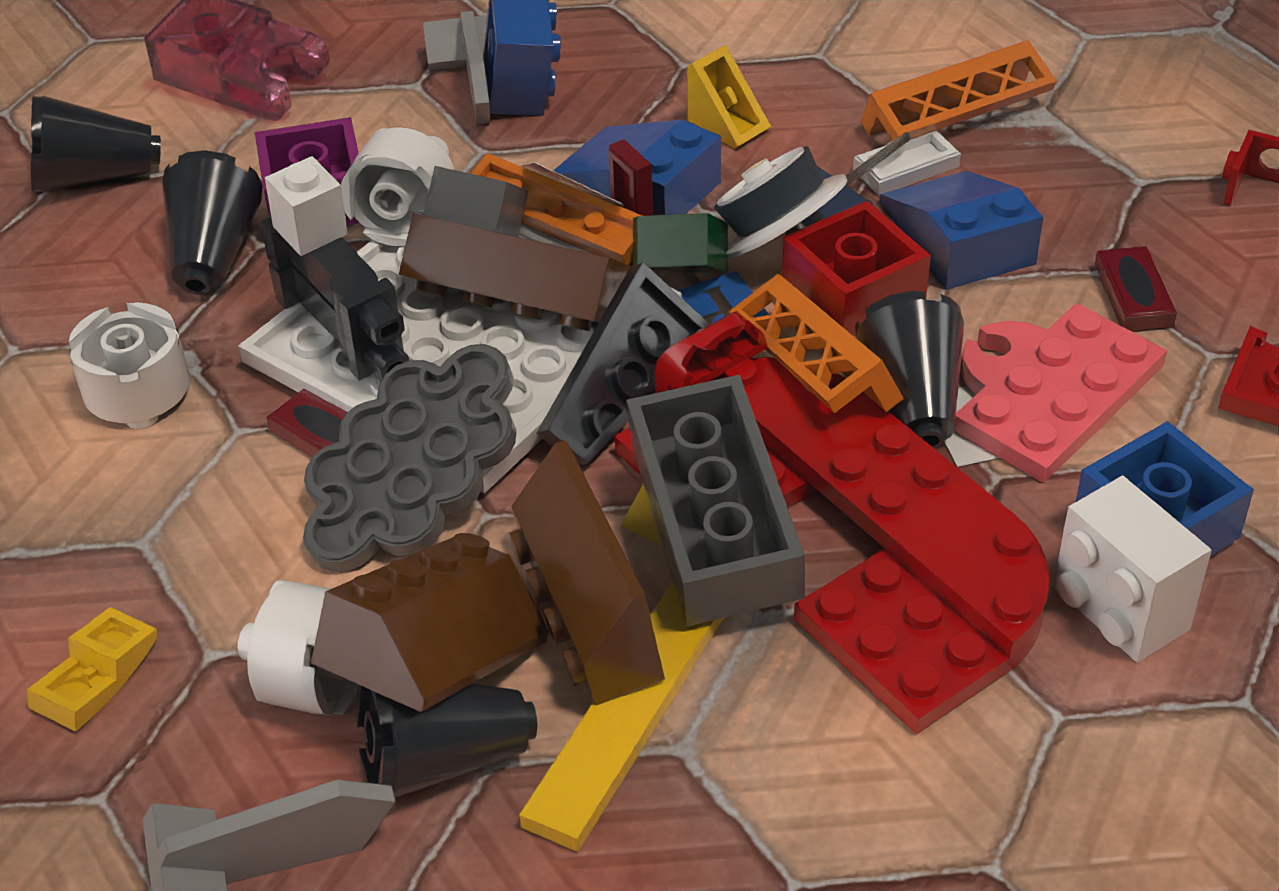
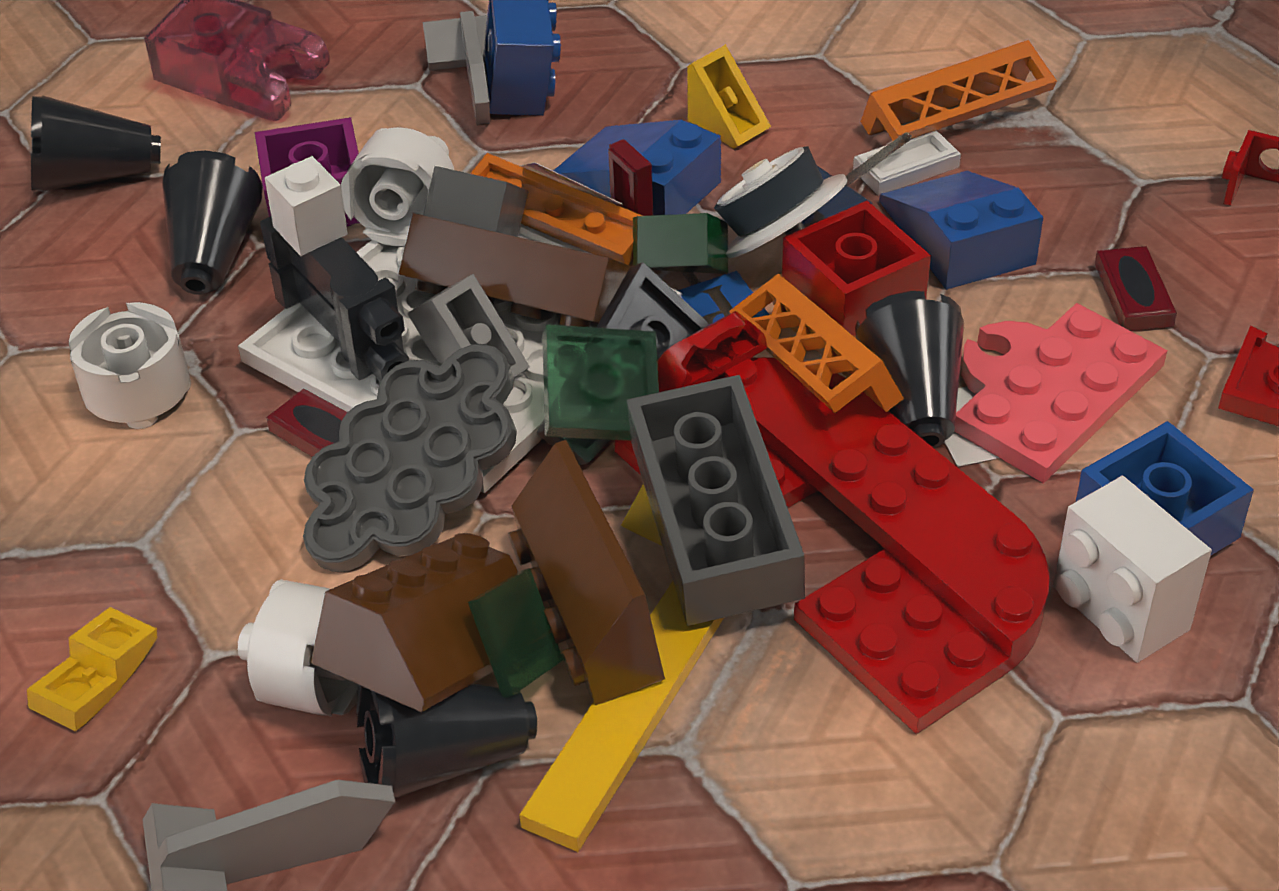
none -> light grey slope [407,274,530,377]
none -> clear green piece [468,568,563,698]
none -> clear green plate [542,325,659,441]

